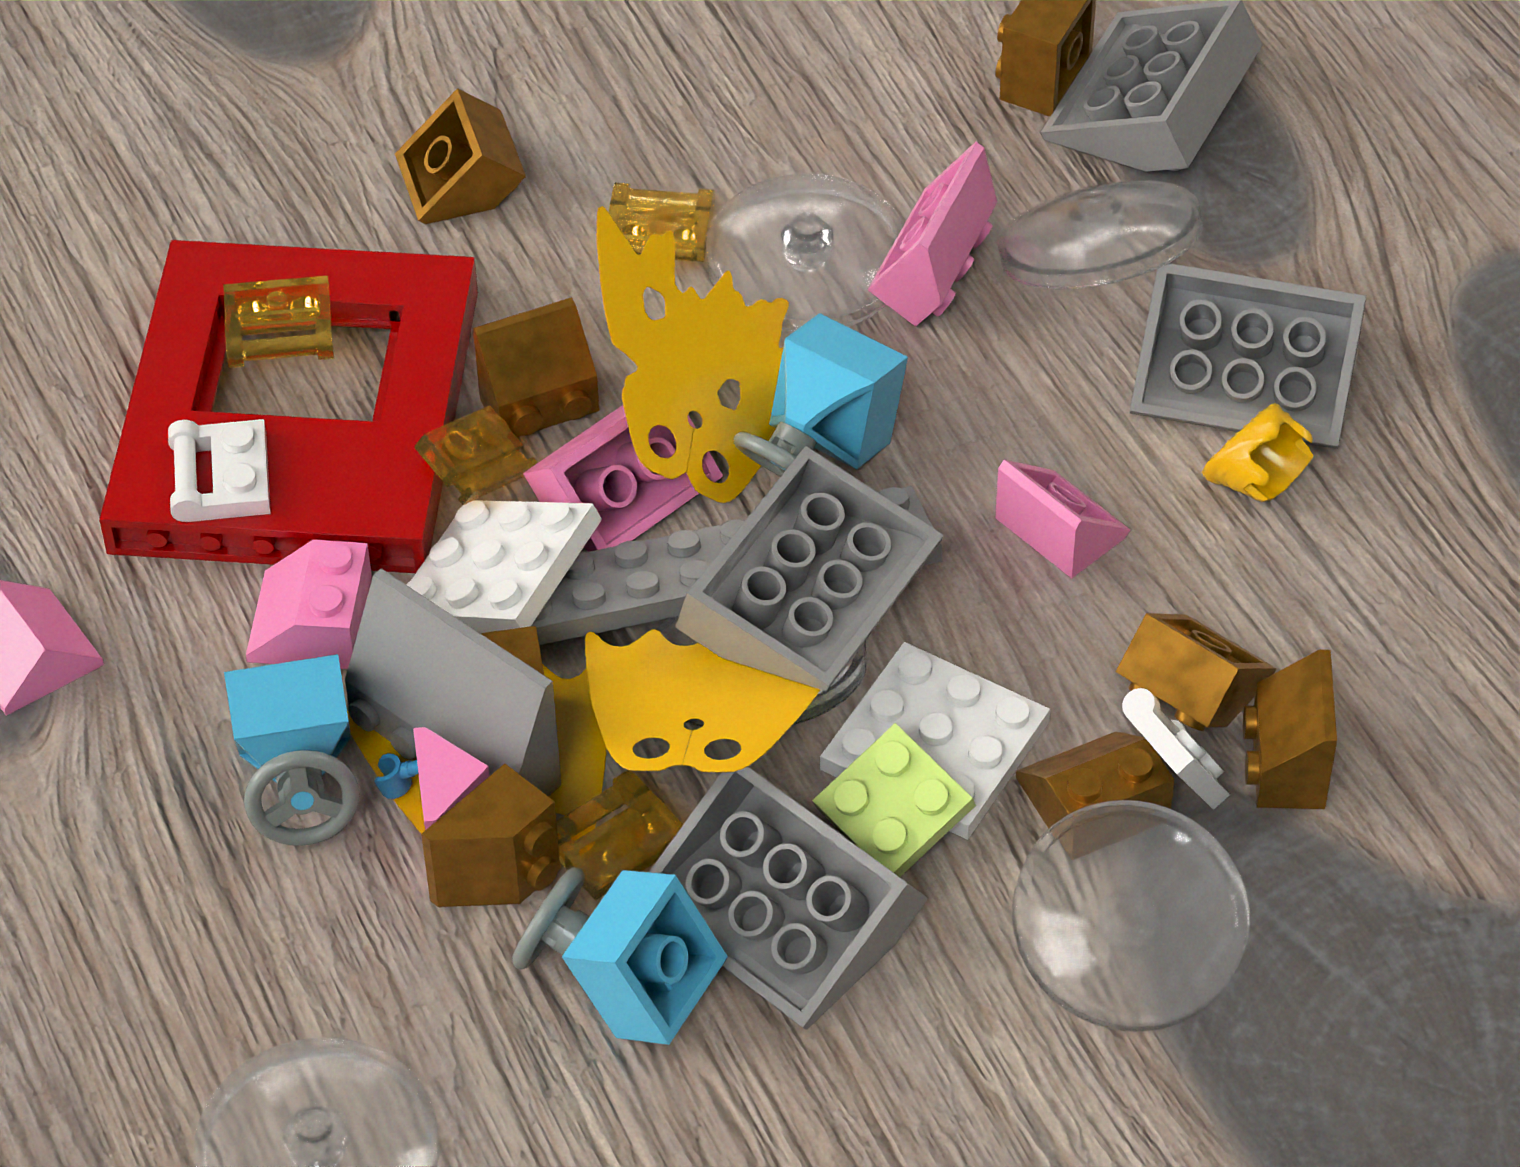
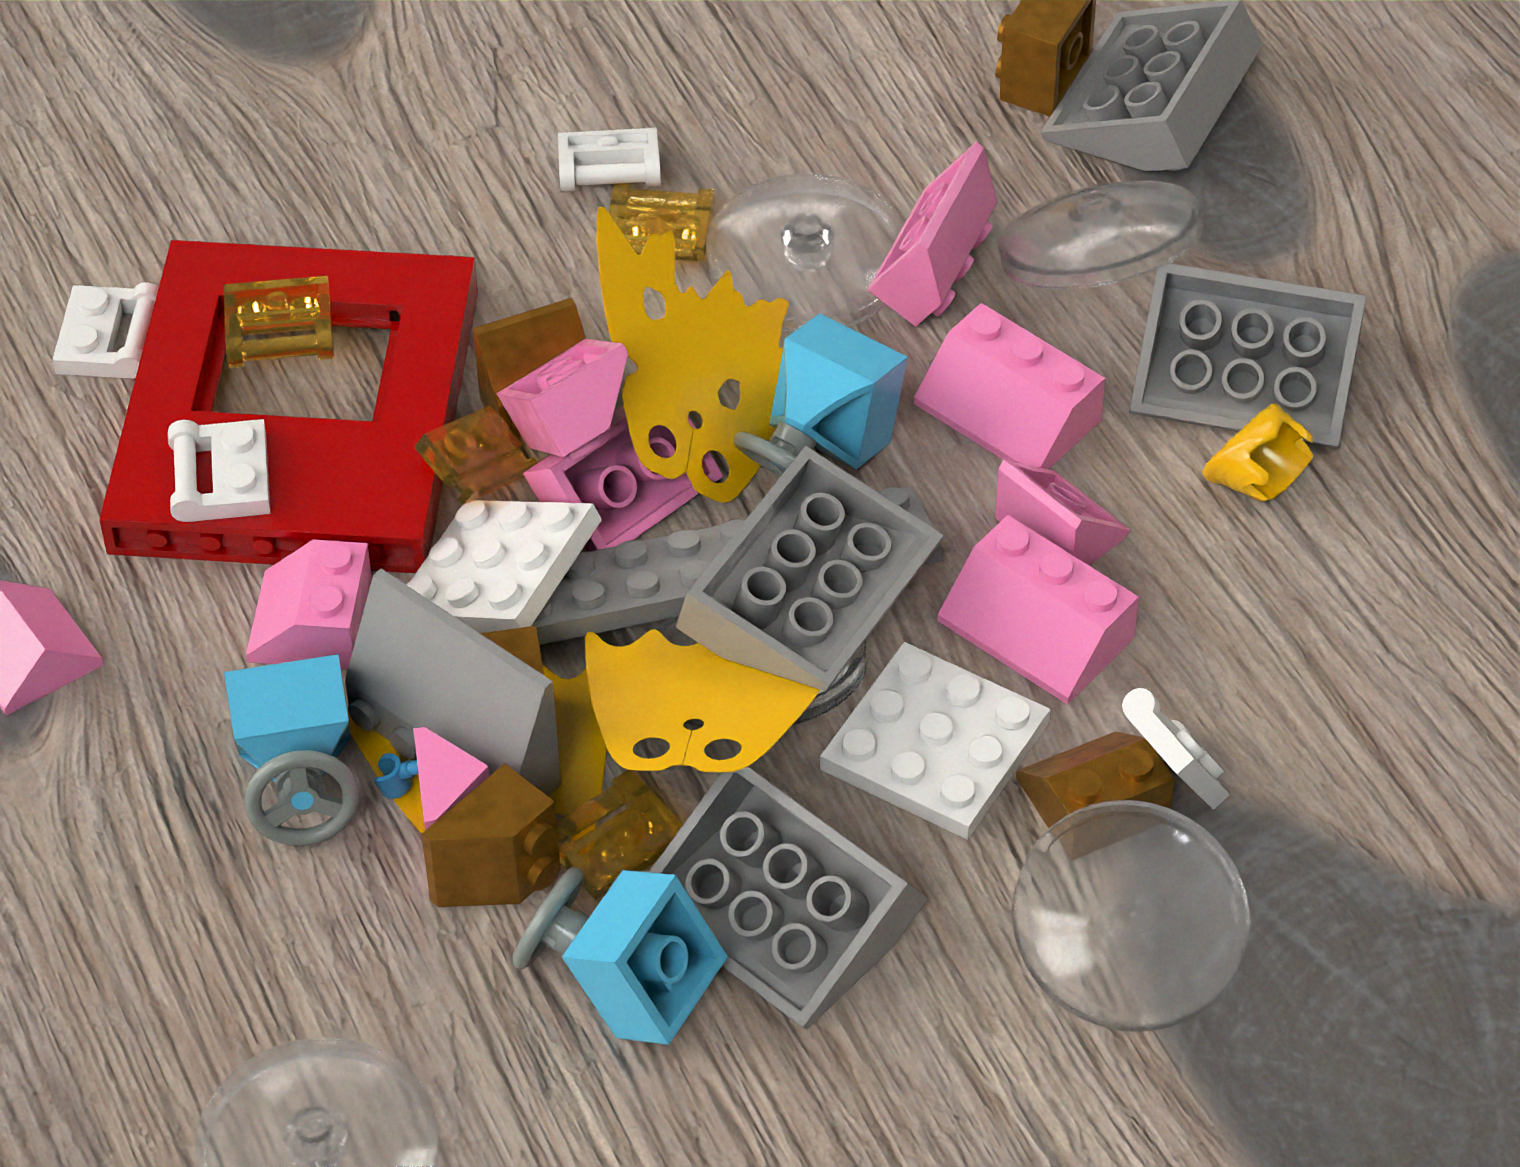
pearl gold slope [395,88,526,224] -> none
yellowish green plate [812,723,976,877] -> none
pearl gold slope [1115,613,1277,731] -> none
pearl gold slope [1243,649,1337,809] -> none
none -> white plate [52,282,159,379]
none -> bright pink slope [496,339,628,459]
none -> white plate [558,128,661,192]
none -> bright pink slope [914,303,1105,469]
none -> bright pink slope [937,515,1139,705]

